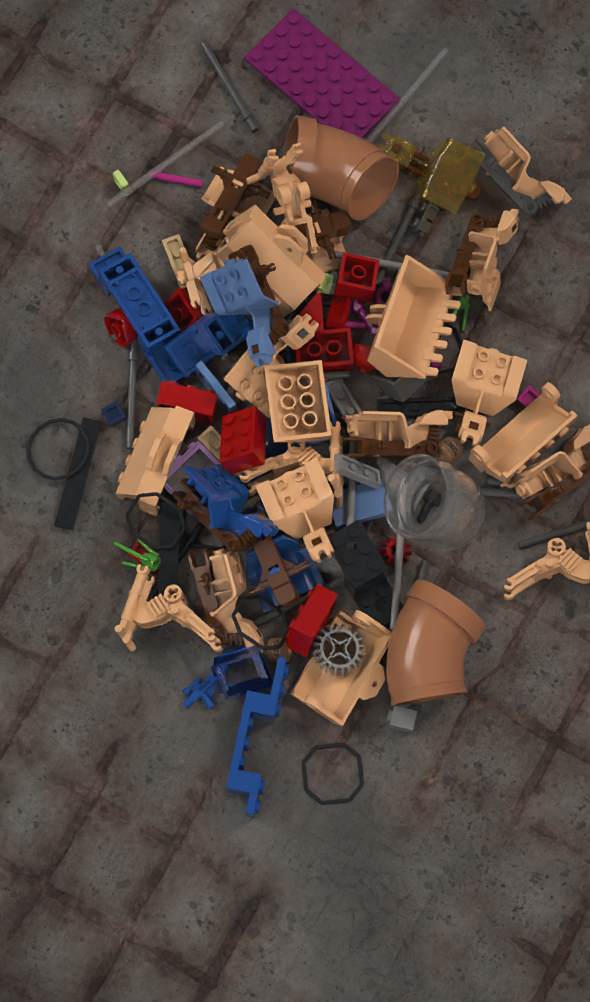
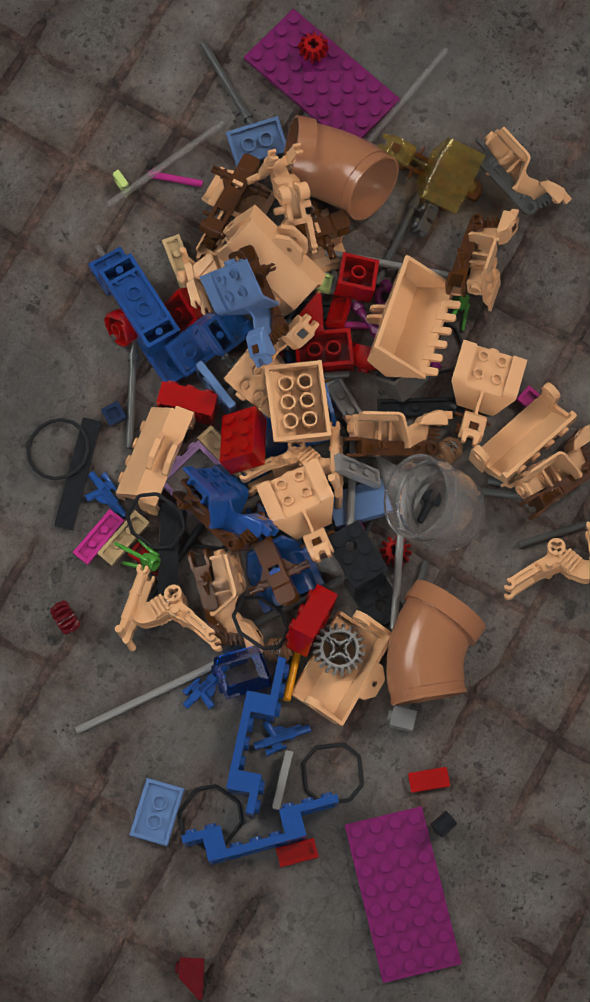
none -> dark red gear [50,600,80,635]
none -> dark pink plate [72,509,125,566]
none -> light grey piece [74,660,220,734]
none -> blue piece [85,471,126,519]
none -> tan plate [97,510,150,567]
none -> medium blue tile [129,778,185,847]
none -> dark red slope [175,957,205,1000]
none -> black piece [178,784,243,850]
none -> blue bracket [181,792,339,865]
none -> medium blue tile [225,116,286,167]
none -> blue piece [253,720,311,757]
none -> light grey tile [272,750,293,812]
none -> red tile [275,838,319,868]
none -> light orange bar [283,651,301,702]
none -> red gear [298,31,329,64]
none -> magenta plate [344,806,462,983]
none -> red tile [408,767,450,793]
none -> black piece [431,811,457,838]

